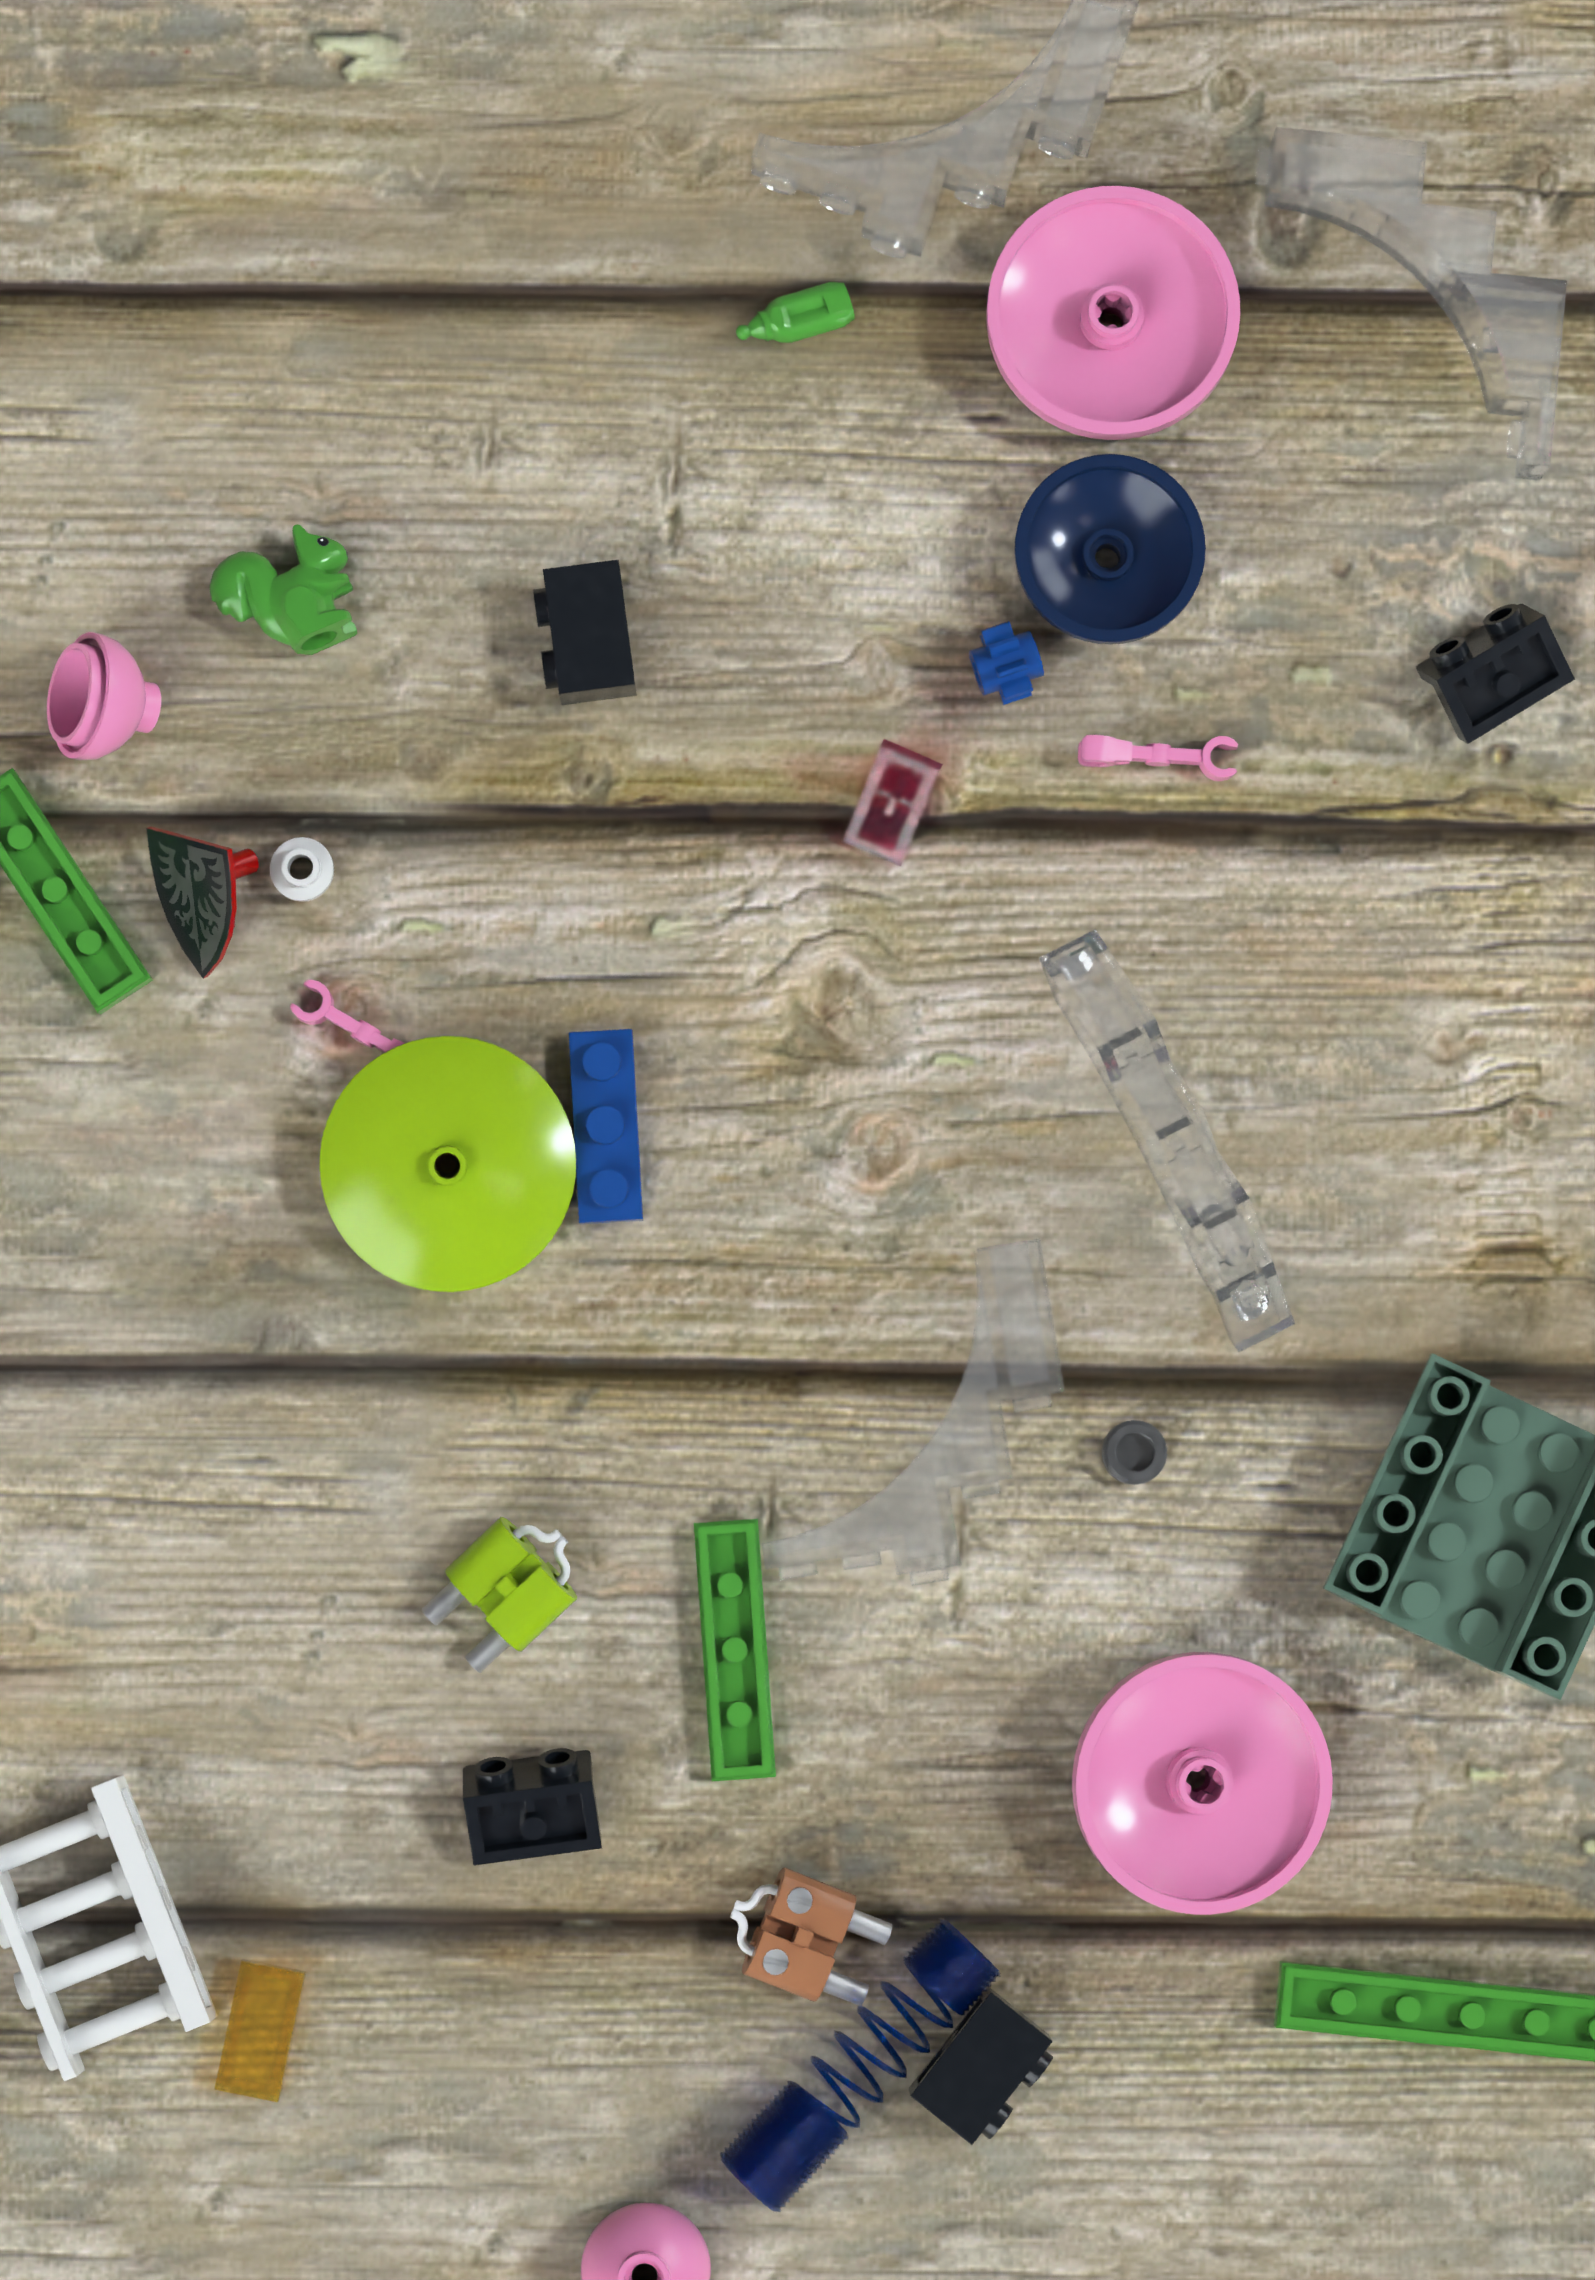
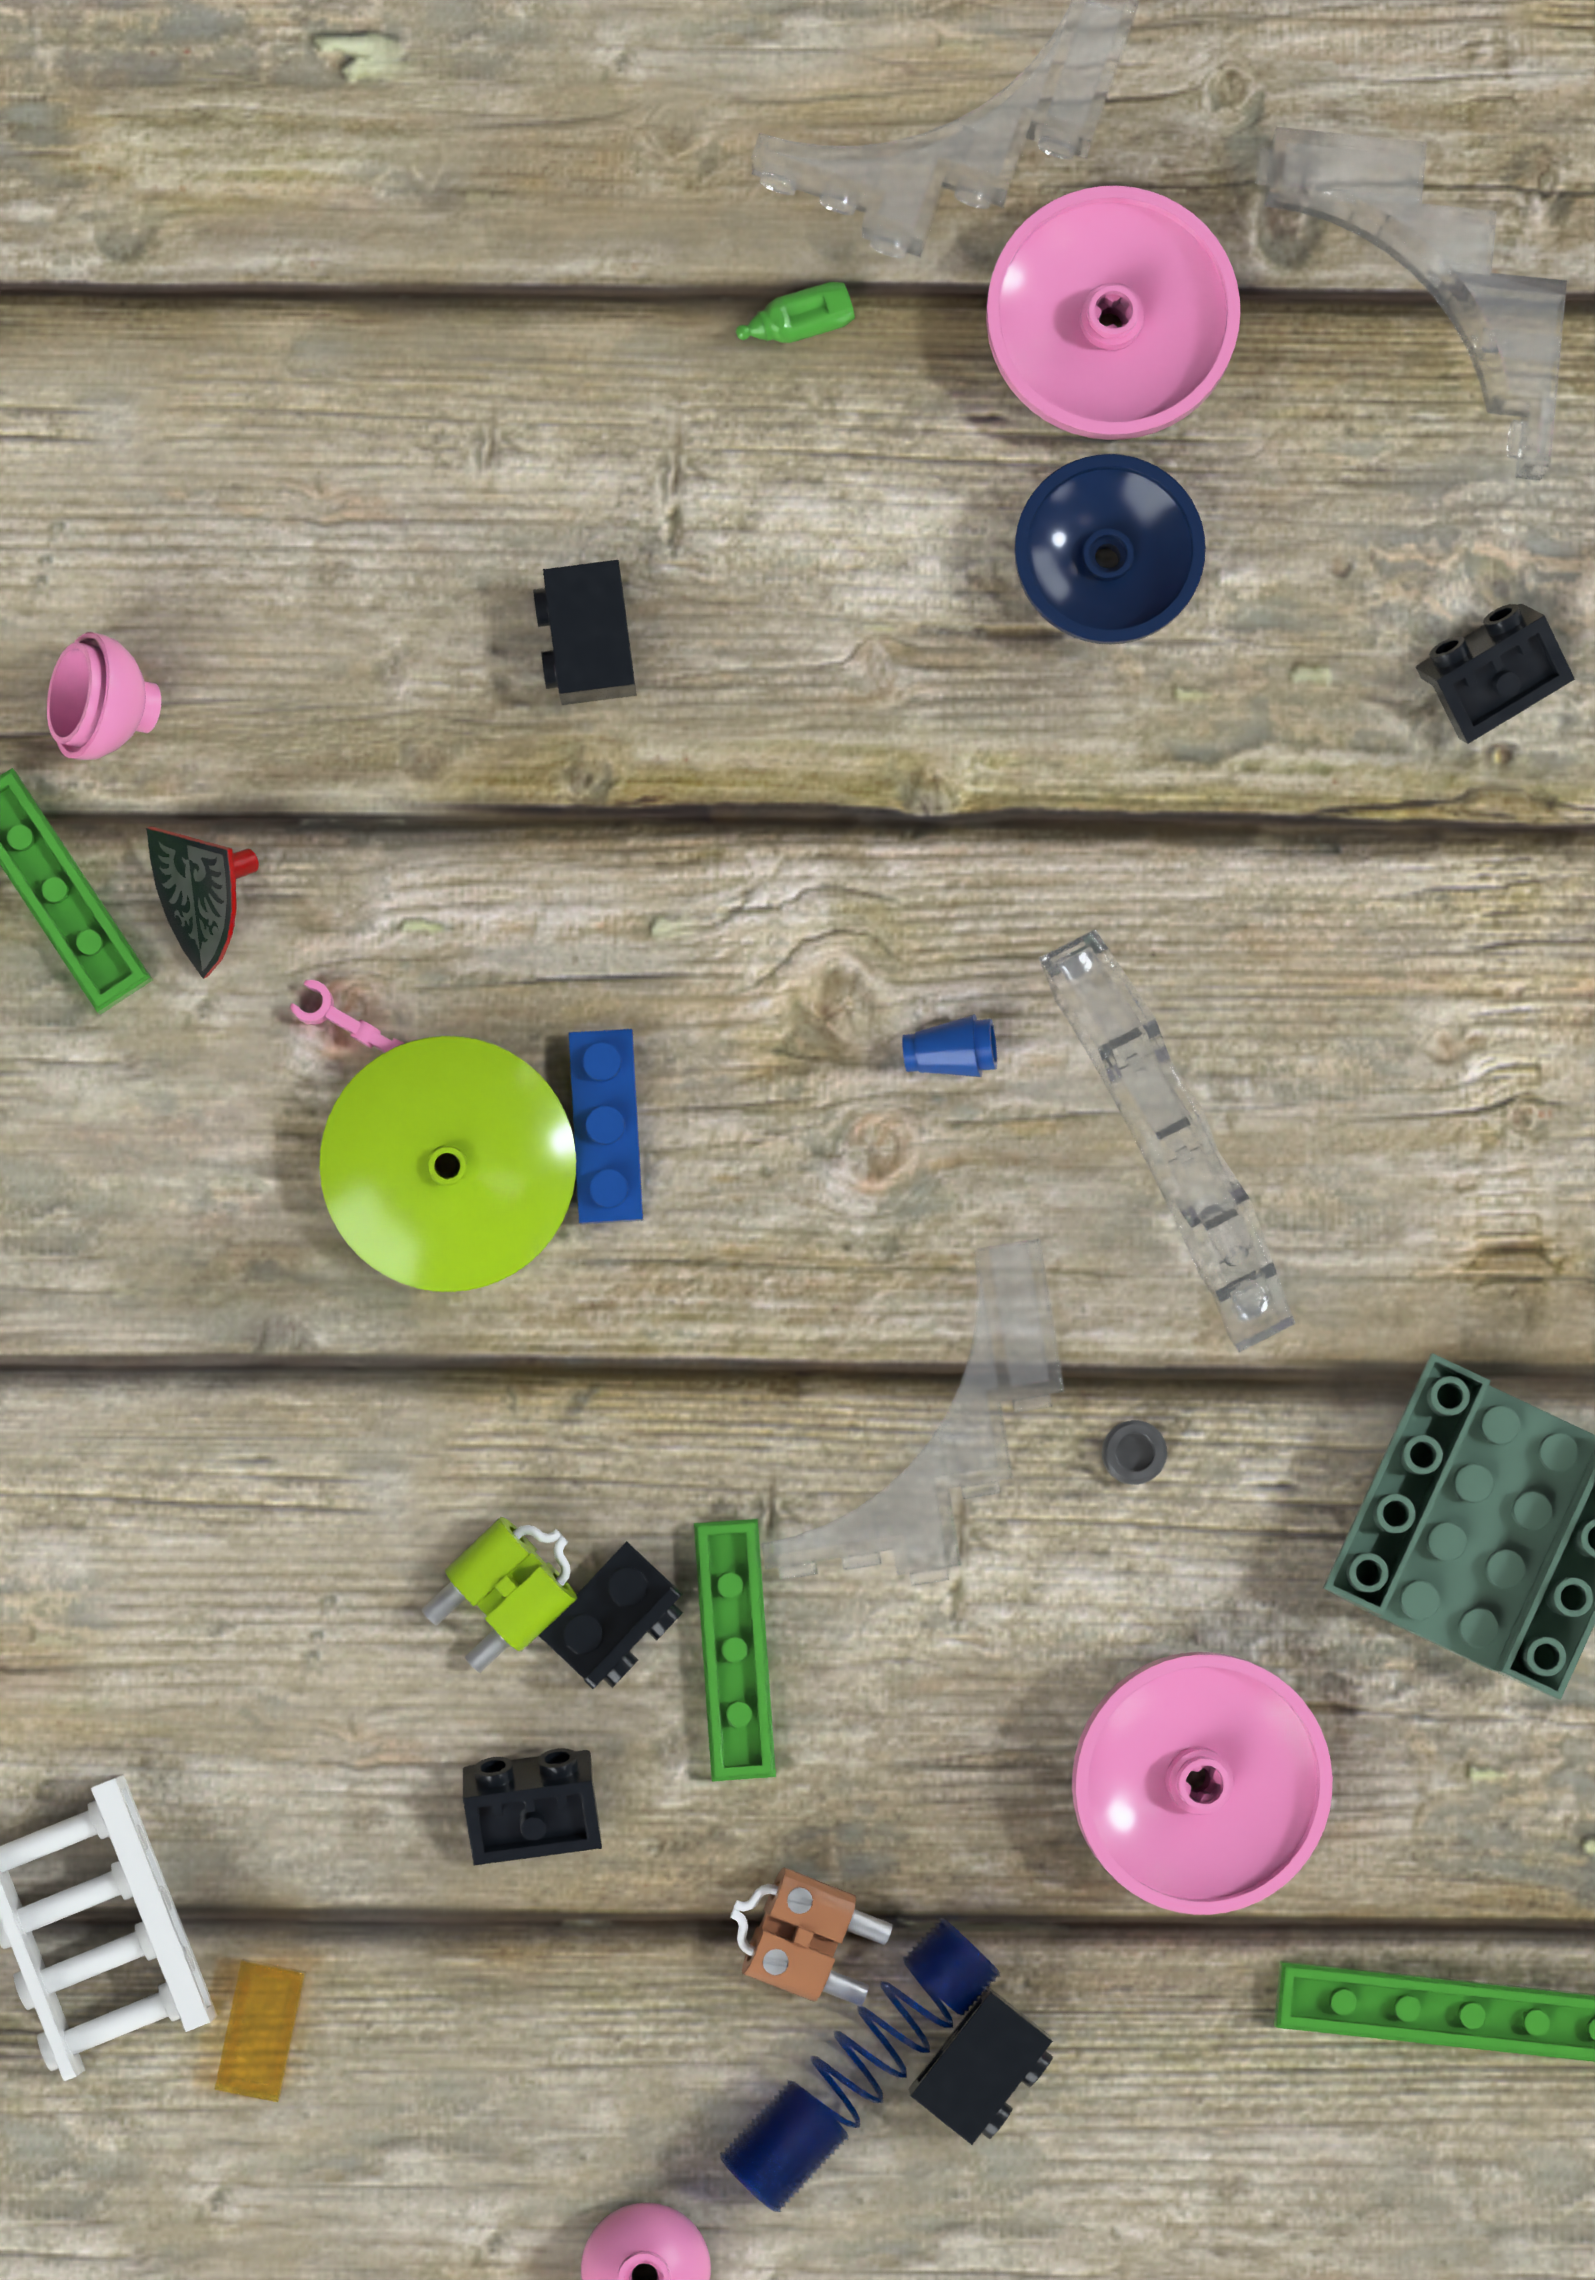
bright green animal [209,524,358,655] -> none
white plate [270,837,334,901] -> none
clear pink slope [843,739,943,866] -> none
blue gear [969,621,1044,705] -> none
bright pink piece [1078,735,1238,781] -> none
none -> black bracket [539,1541,683,1689]
none -> blue cone [902,1014,997,1077]

